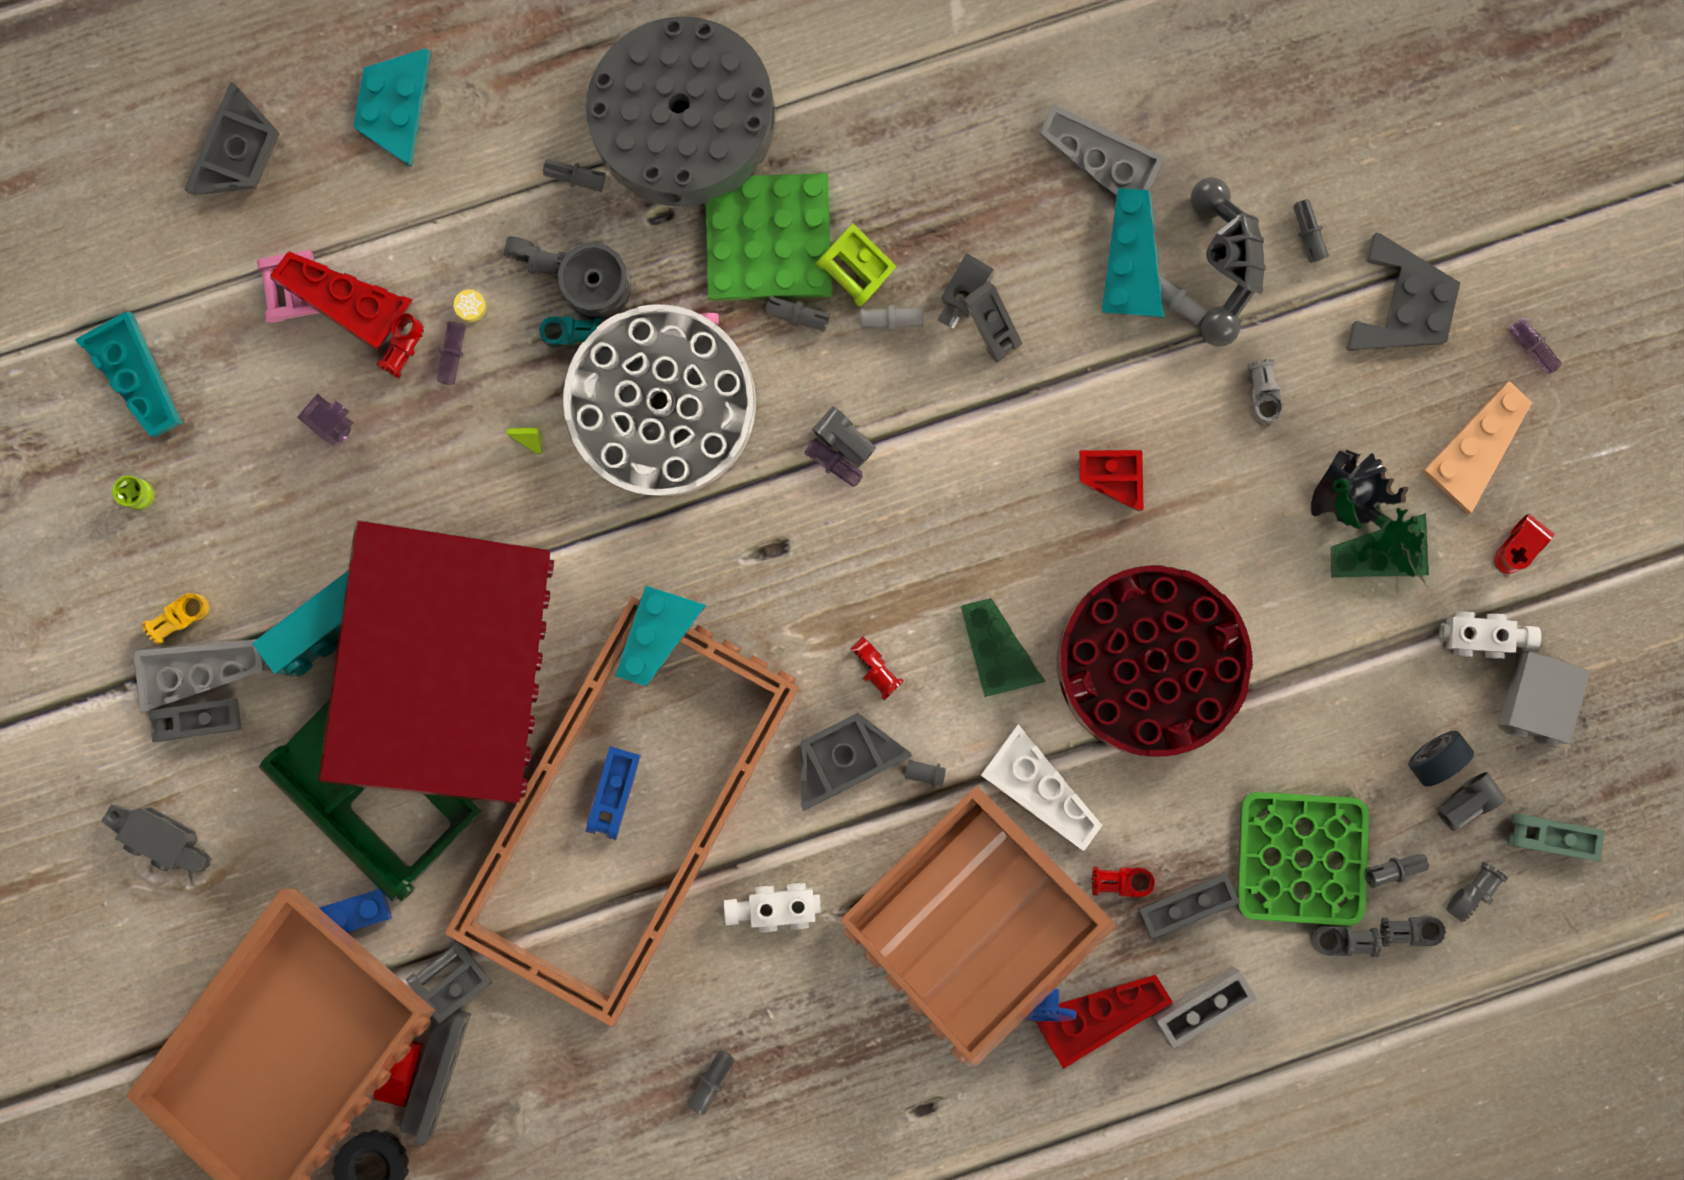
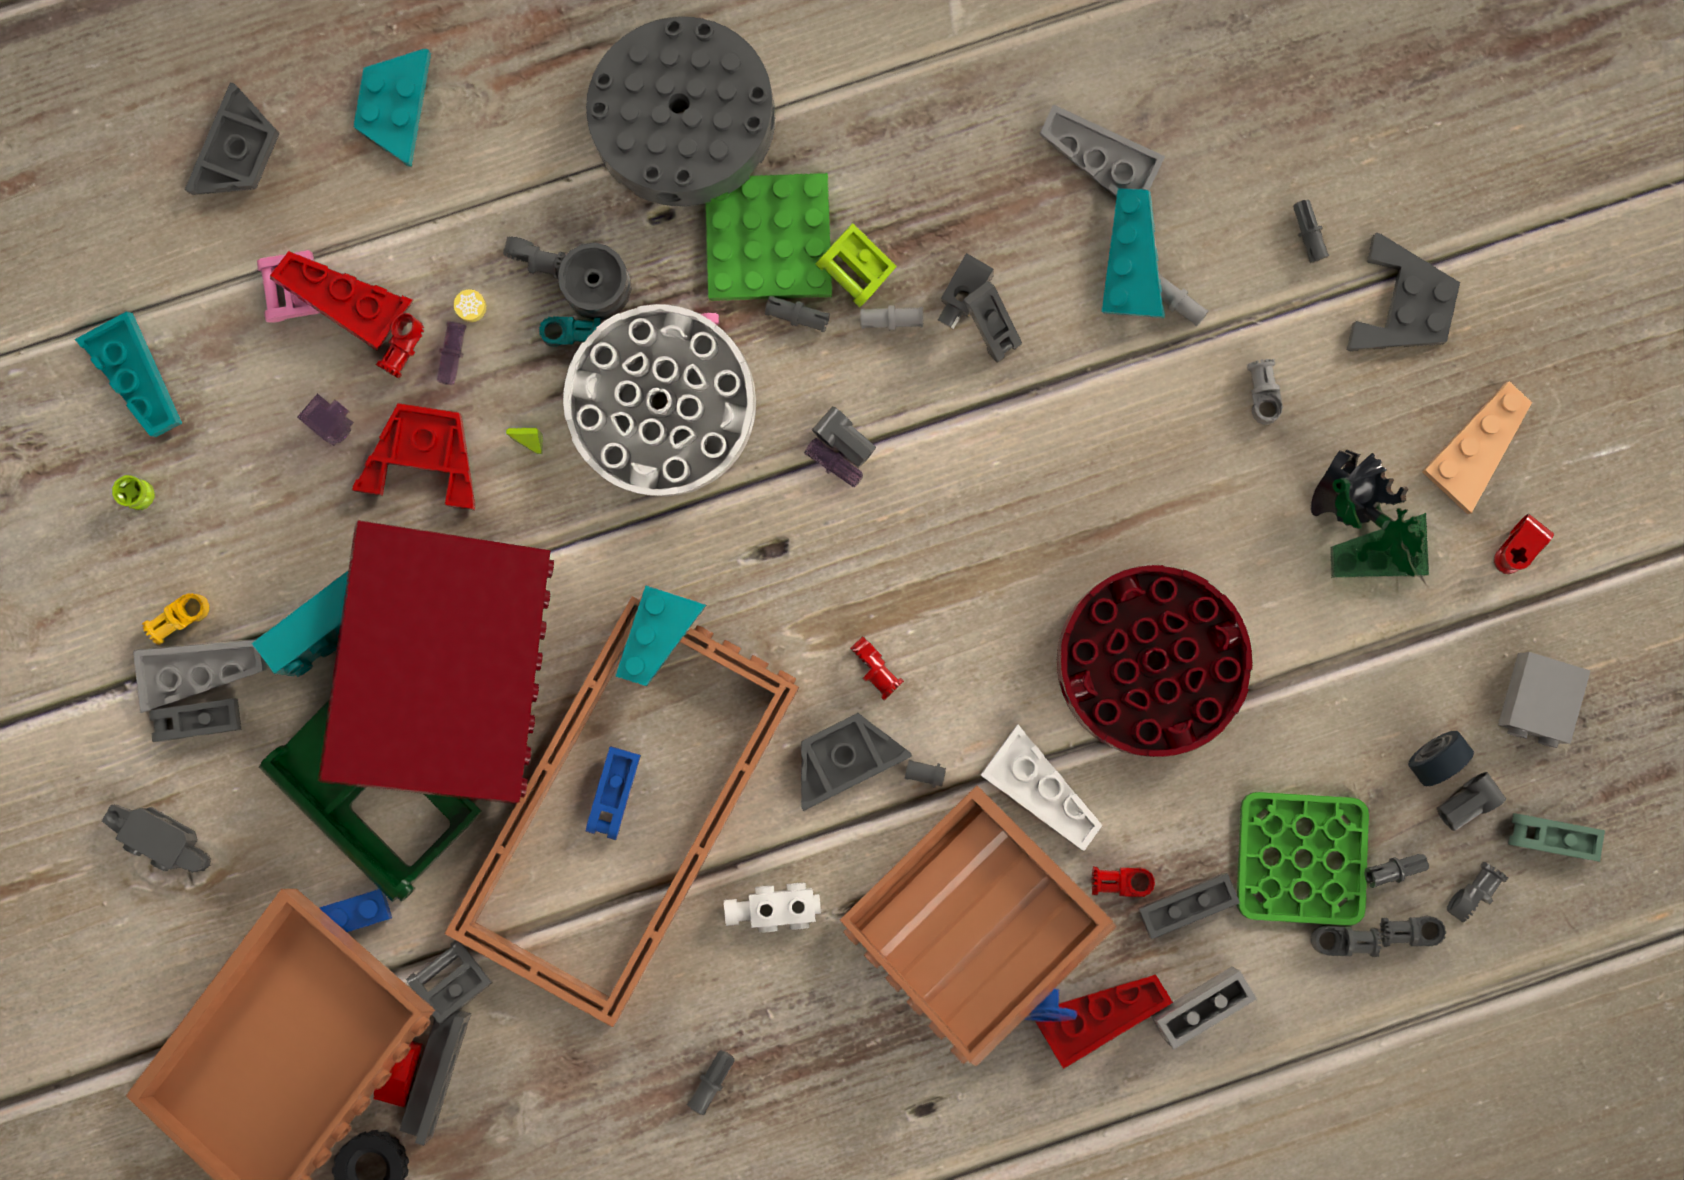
dark grey axle [543,159,606,192] -> none
clear green wing [960,598,1046,698] -> none
red wing [1078,450,1144,511] -> none
dark grey piece [1191,177,1266,347] -> none
white brick [1439,611,1541,659] -> none
axle [1509,317,1562,374] -> none
none -> red wing [352,403,476,510]

